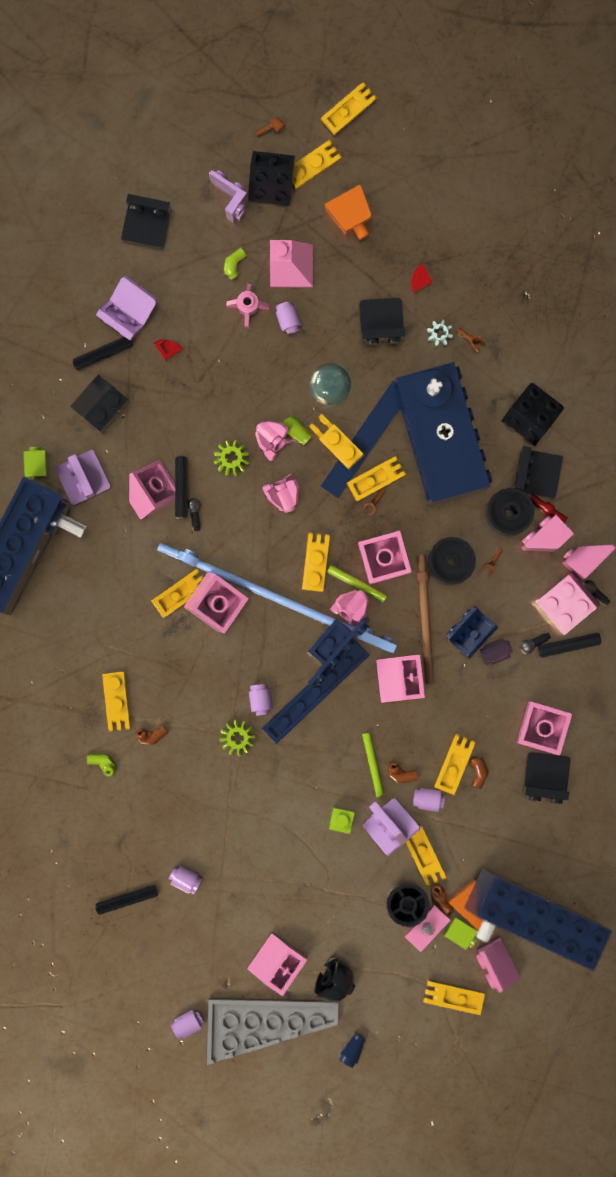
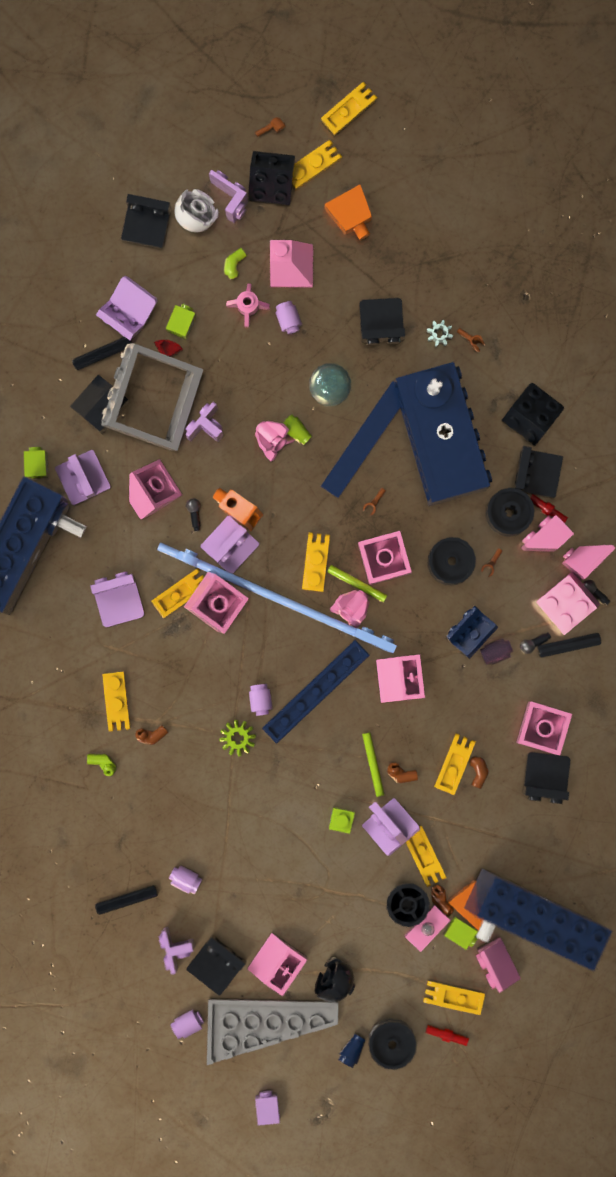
black axle [175,456,188,519] -> none
lime gear [214,440,250,476] -> none
bright pink brick [262,474,299,513] -> none
dark blue bracket [308,617,370,685] -> none
yellow hinge [309,414,364,470] -> none
yellow hinge [346,455,407,502] -> none
red tile [411,264,433,293] -> none
lavender brick [413,788,445,812] -> none
medium nougat bar [416,555,434,684] -> none
none -> lavender bracket [90,572,144,627]
none -> light grey window [101,343,204,451]
none -> lavender bracket [159,927,195,974]
none -> lime brick [166,304,196,340]
none -> white cylinder [174,189,218,233]
none -> lavender bracket [185,402,223,442]
none -> black bracket [186,935,246,995]
none -> lavender bracket [200,516,259,574]
none -> orange torso [213,488,264,531]
none -> lavender brick [255,1091,280,1125]
none -> black wheel [368,1018,417,1070]
none -> red bar [425,1025,469,1046]

